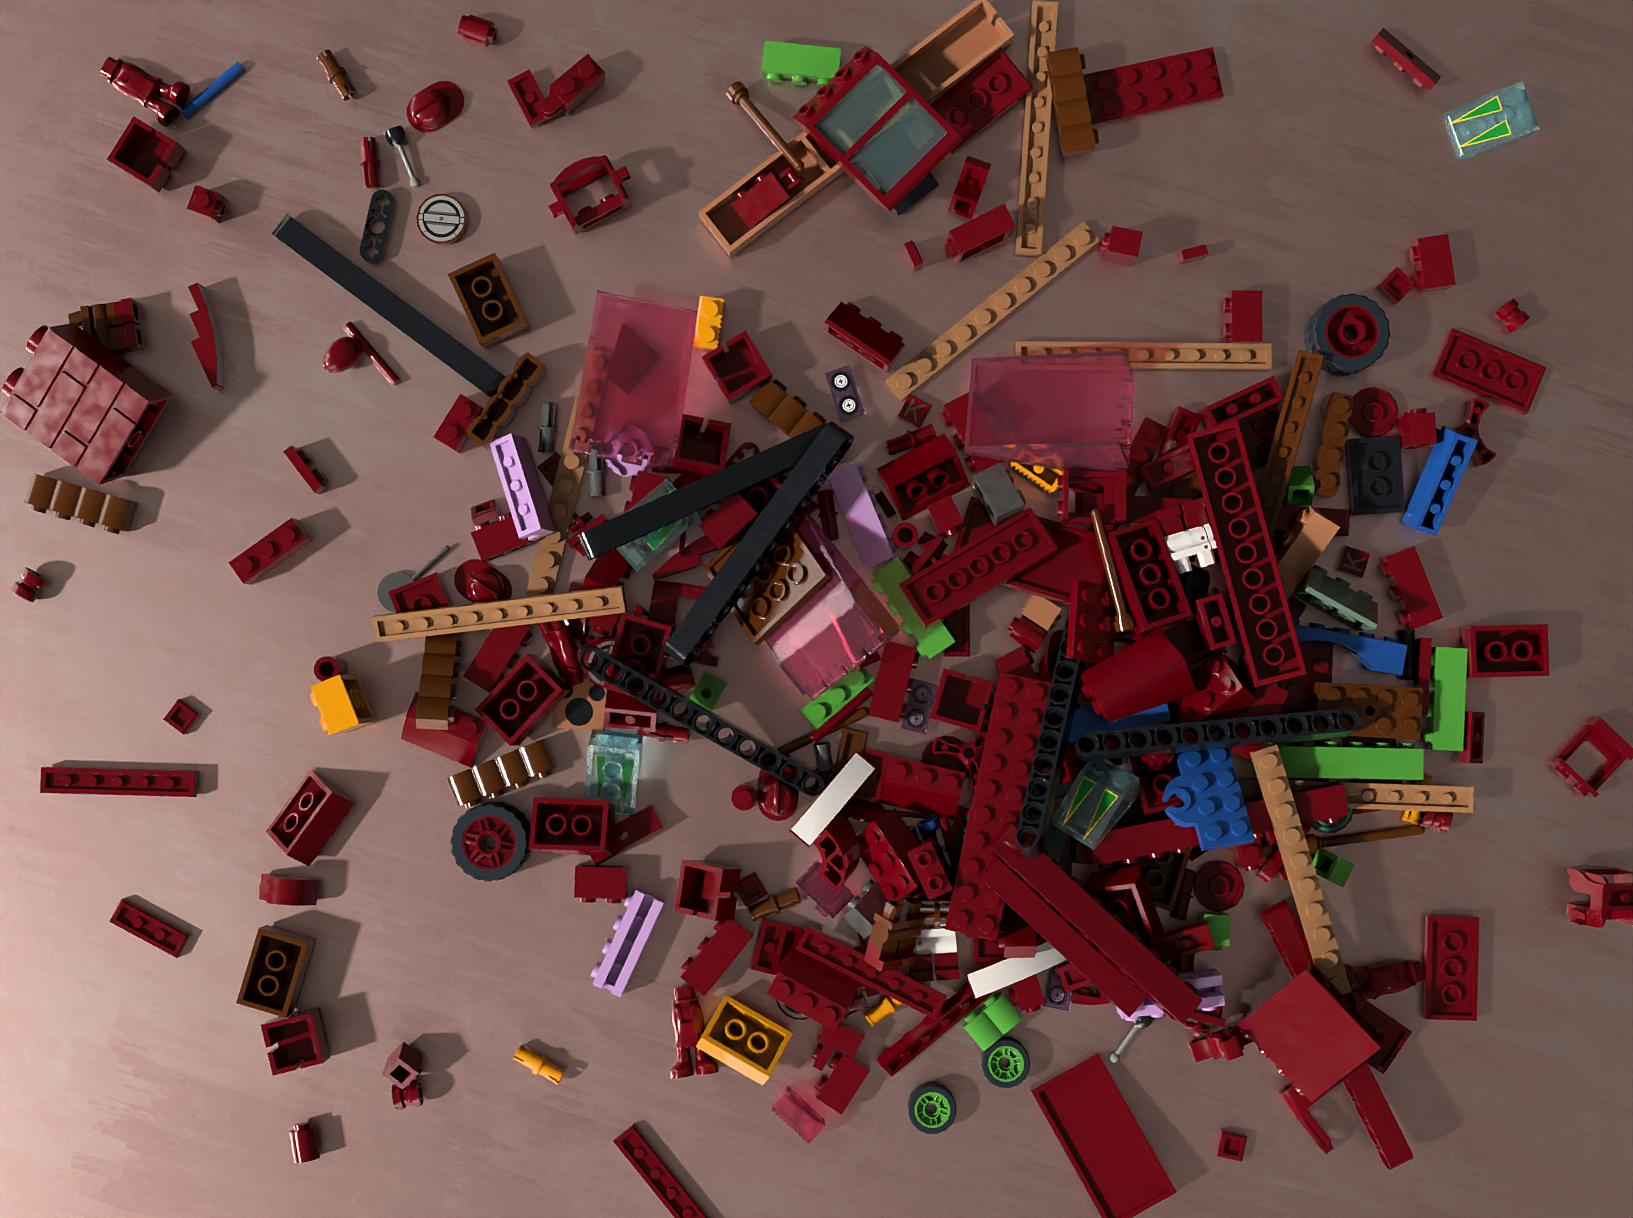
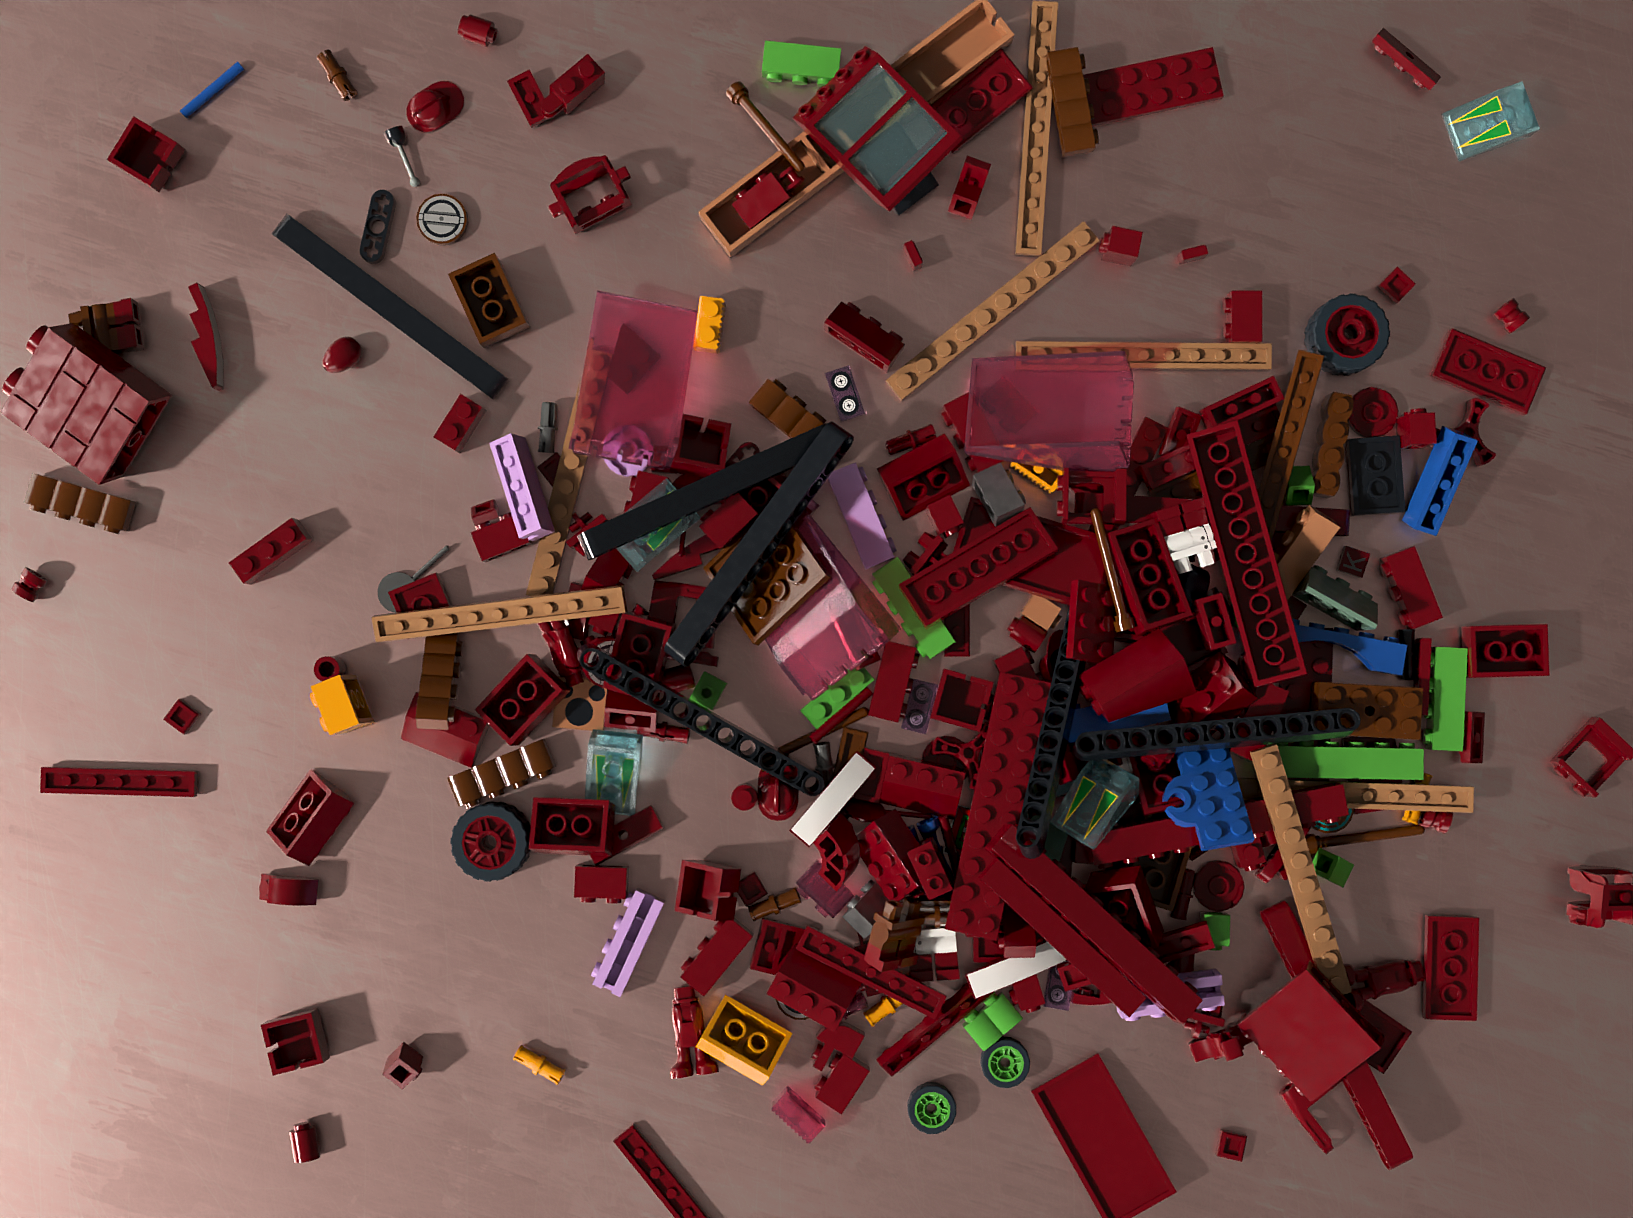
dark red piece [100,57,190,127] -> none
dark red tile [109,898,191,958] -> none
dark red brick [187,185,227,223] -> none
reddish brown brick [236,925,315,1018] -> none
dark red plate [283,446,327,494] -> none
dark red bar [343,322,401,386] -> none
dark red axle [359,137,380,189] -> none
dark red wheel [392,1080,424,1110] -> none
dark red piece [454,560,512,603] -> none
dark red brick [463,624,534,693] -> none
reddish brown brick [467,352,546,449] -> none
dark grey axle [587,446,607,497] -> none
dark red piece [702,330,773,405] -> none
dark red axle [817,489,839,541] -> none
dark red piece [873,486,897,523] -> none
dark red brick [892,522,918,550] -> none
dark red tile [898,394,932,429] -> none
dark red window [944,203,1016,263] -> none
light grey hinge [1110,1015,1155,1063] -> none
dark red brick [1409,234,1456,293] -> none

